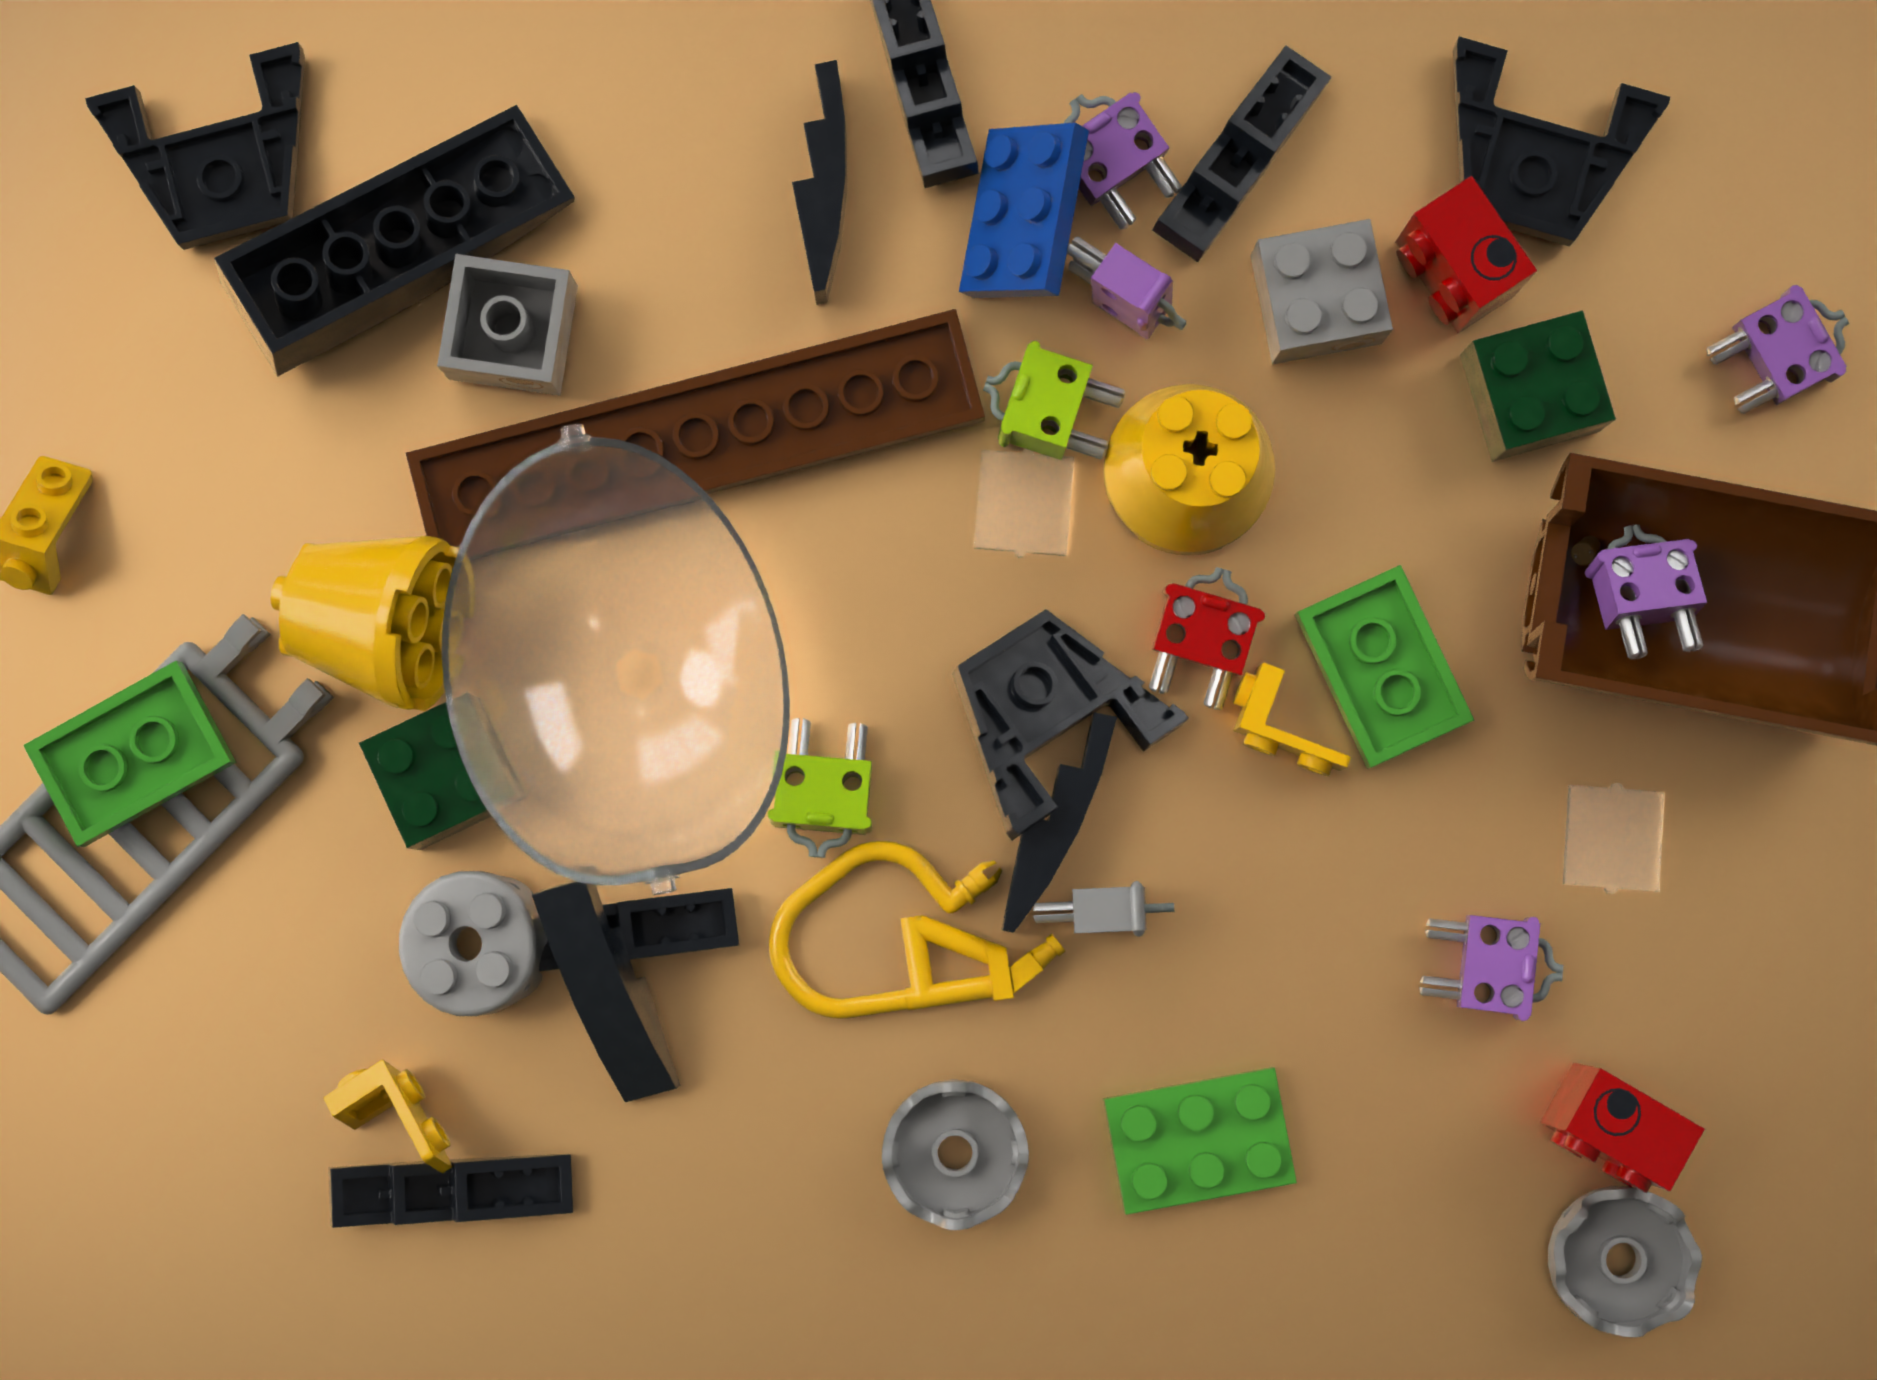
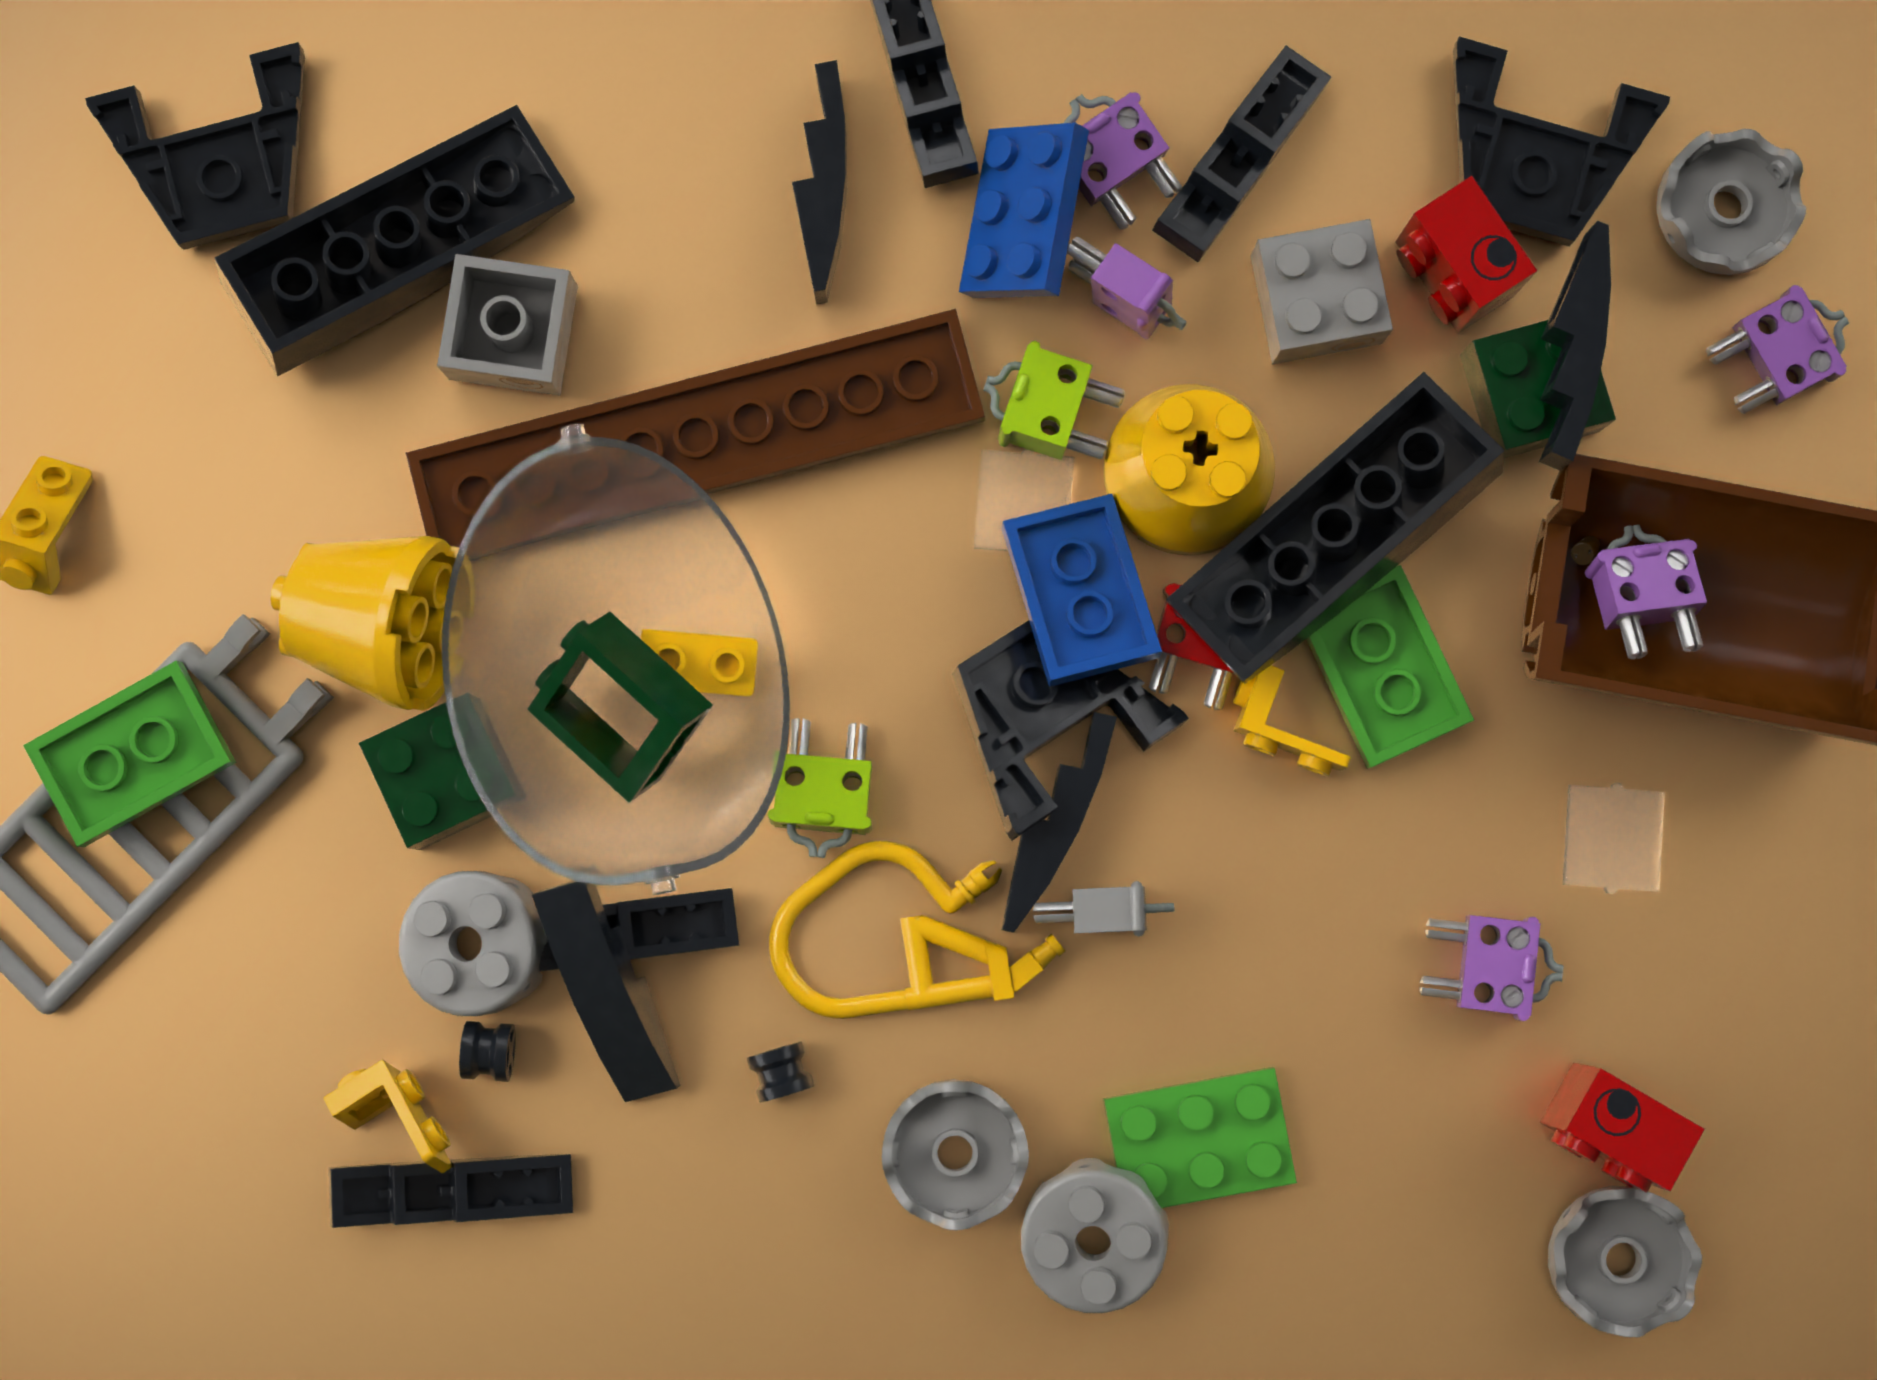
none -> black wheel [459,1021,516,1082]
none -> dark green window [527,612,713,803]
none -> yellow bracket [641,629,758,697]
none -> black wheel [747,1041,815,1103]
none -> blue plate [1001,494,1162,687]
none -> light grey plate [1021,1158,1169,1313]
none -> black slope [1166,372,1505,684]
none -> black slope [1539,221,1611,471]
none -> light grey plate [1656,129,1806,275]

